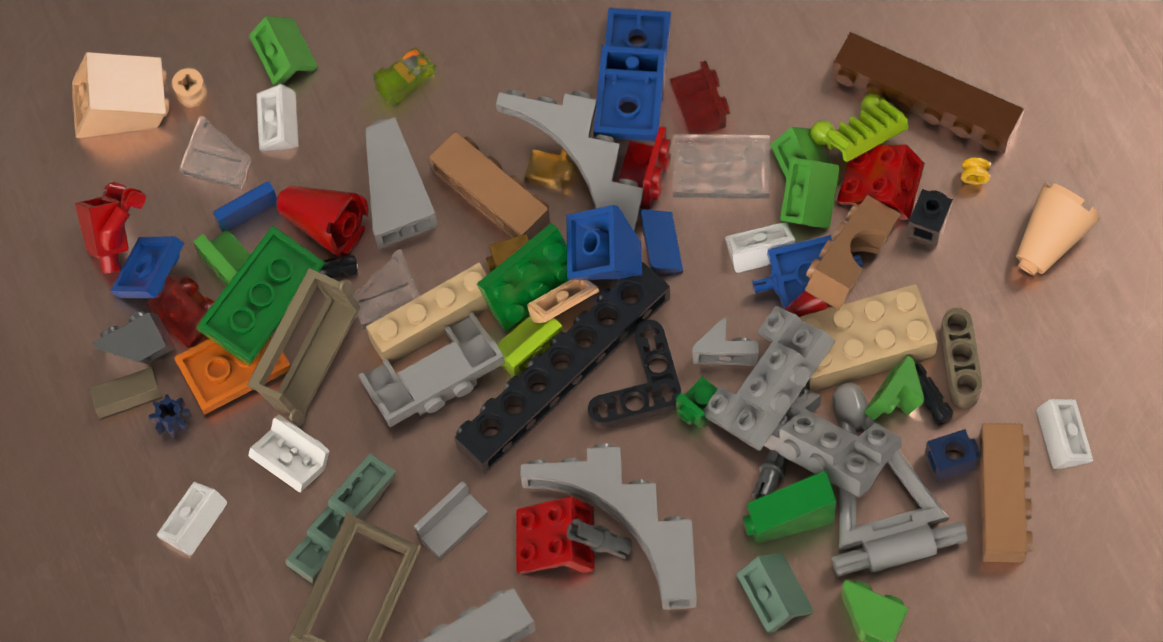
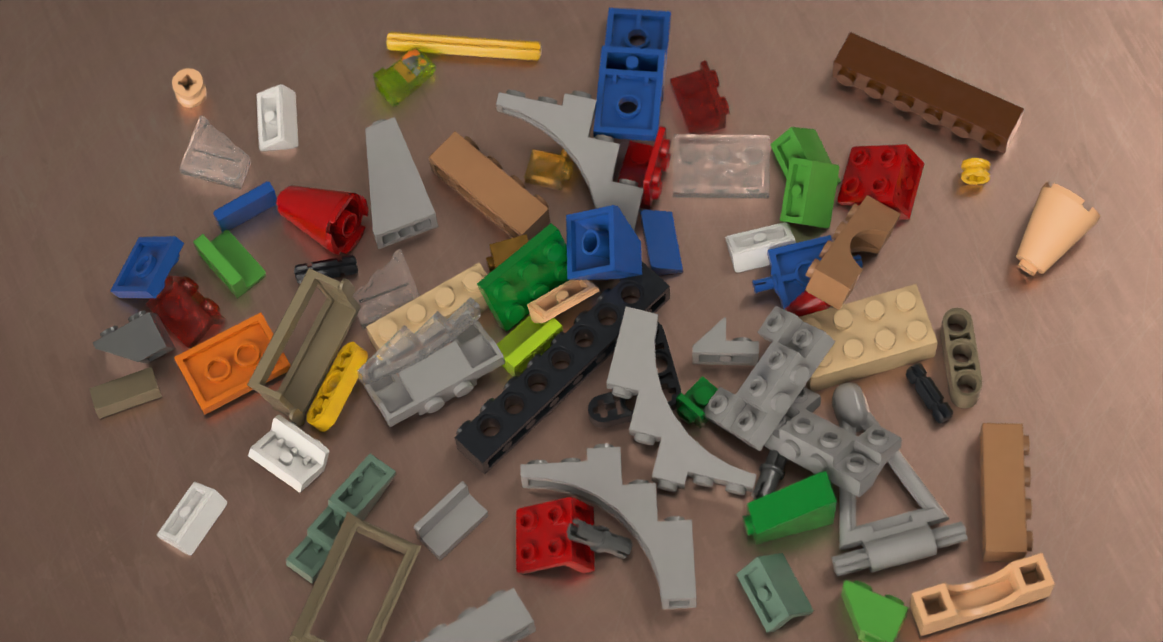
light nougat slope [72,52,169,138] -> none
red torso [75,182,146,273] -> none
dark blue gear [148,394,192,438] -> none
green tile [196,225,326,366] -> none
bright green panel [249,16,318,85] -> none
lime gear [810,94,908,162] -> none
bright green slope [864,355,924,421] -> none
black brick [907,189,953,246] -> none
dark blue brick [925,429,980,482] -> none
white slope [1036,399,1094,469] -> none
none -> yellow beam [306,342,368,432]
none -> clear slope [358,297,481,385]
none -> yellow axle [386,32,541,60]
none -> light grey arch [606,306,756,495]
none -> light nougat arch [910,553,1055,636]

